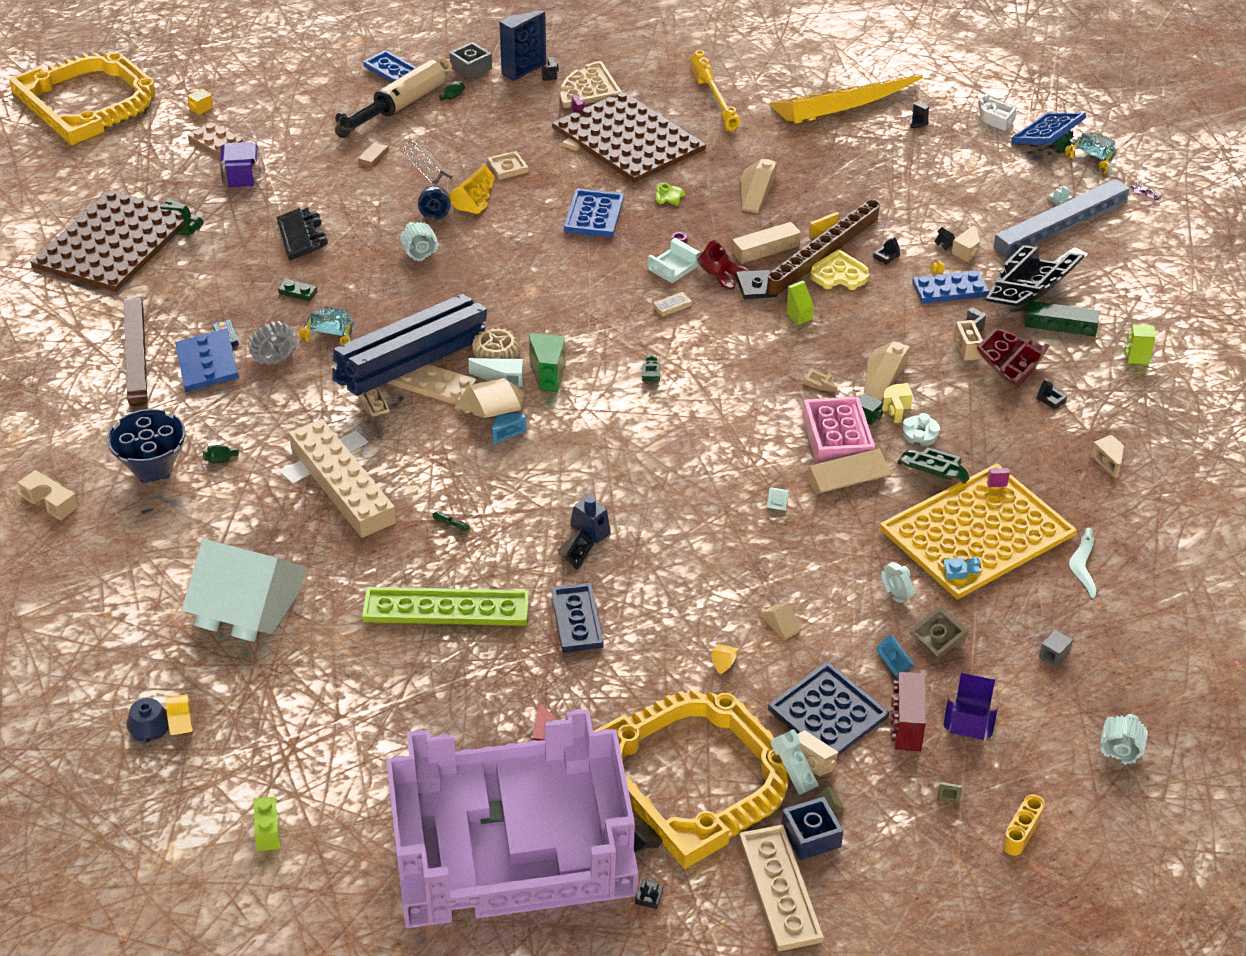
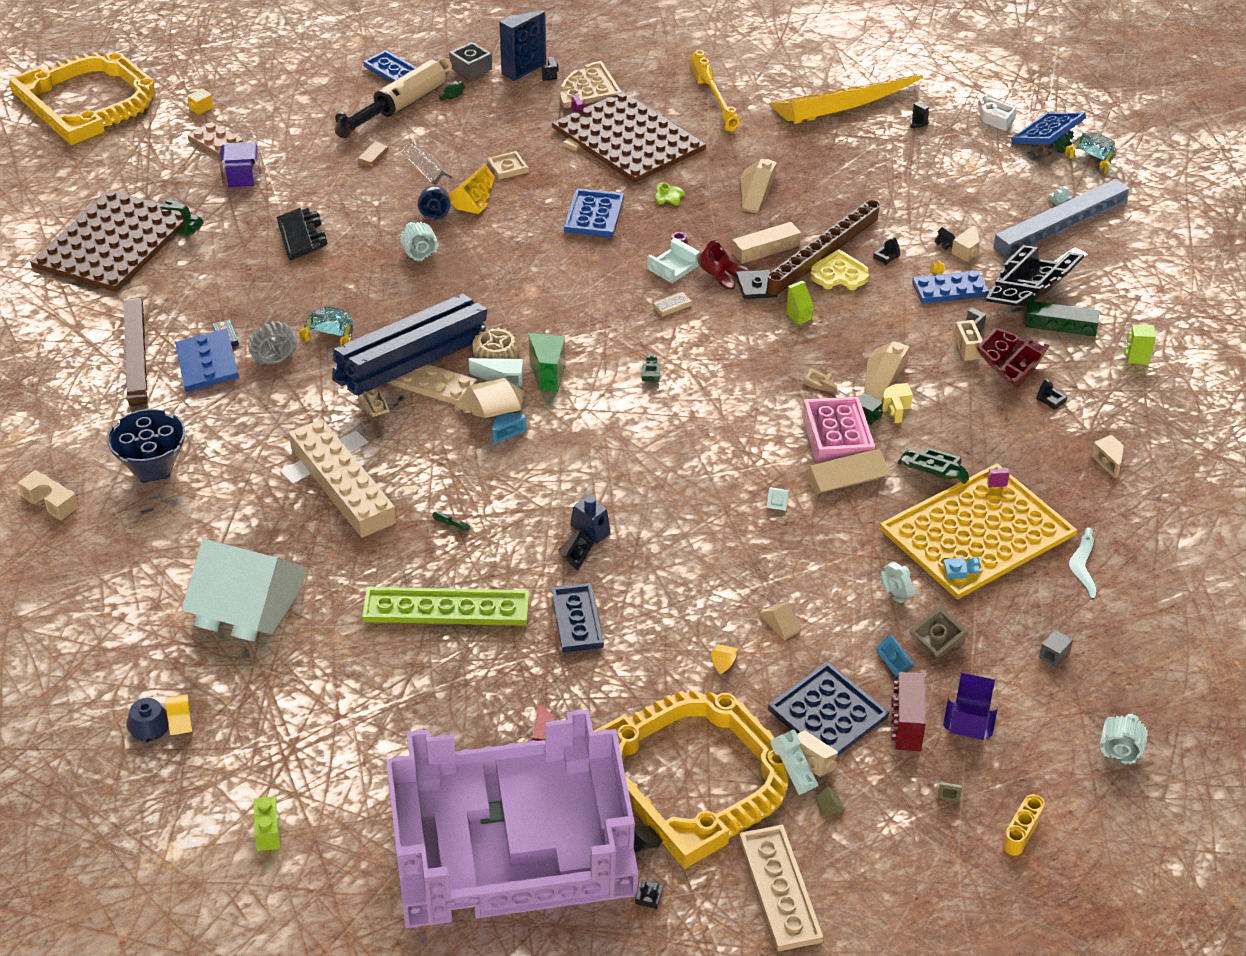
dark green plant [203,445,239,464] -> none
dark green plate [278,279,317,302] -> none
dark blue brick [781,797,843,860] -> none
yellow slope [809,212,839,238] -> none
light aqua plate [902,413,940,446] -> none
clear purple piece [1130,182,1162,200] -> none

